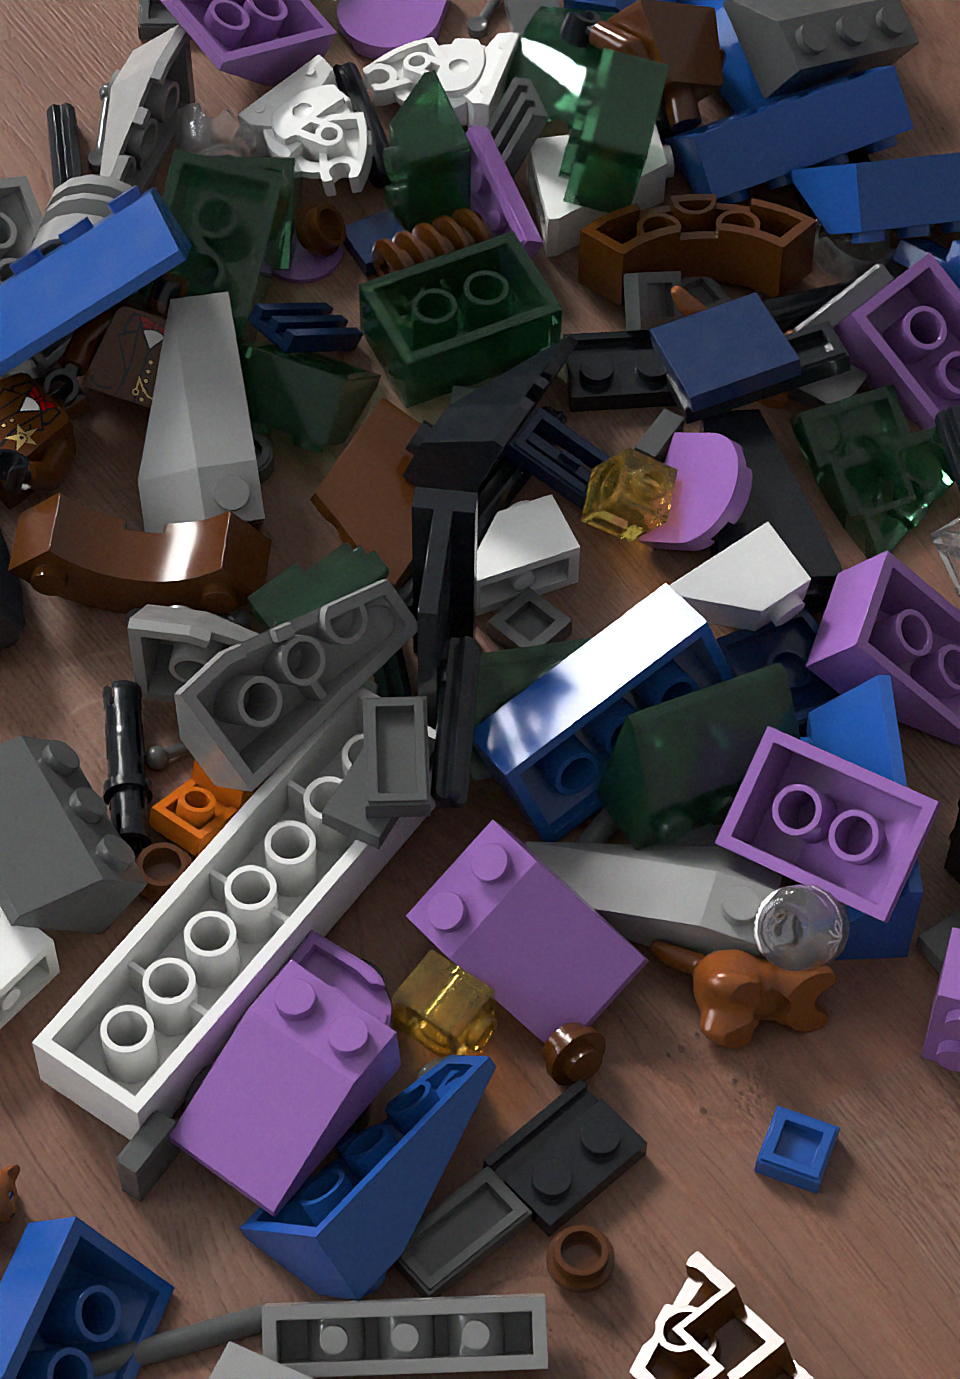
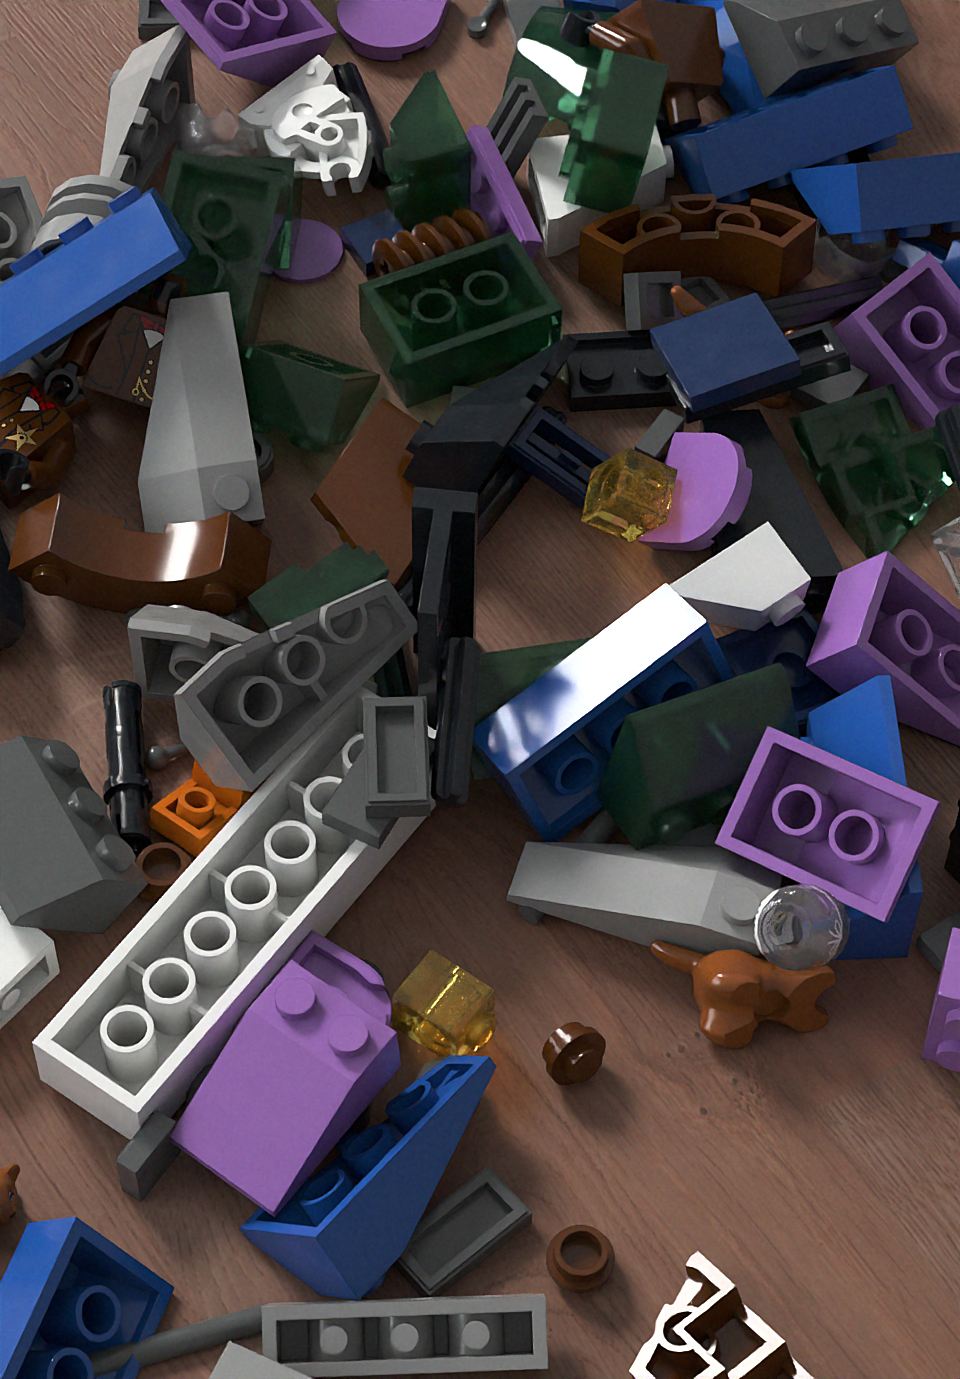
black axle [46,102,82,191] -> none
dark grey hinge [88,83,110,173] -> none
dark blue tile [248,302,364,353] -> none
reddish brown plate [296,202,346,258] -> none
white piece [363,32,520,129] -> none
medium lavender slope [406,819,649,1044] -> none
white slope [476,494,580,616] -> none
black plate [483,1078,647,1237] -> none
dark grey tile [487,586,572,669] -> none
blue tile [754,1105,840,1194] -> none
dark grey tile [793,263,894,332] -> none

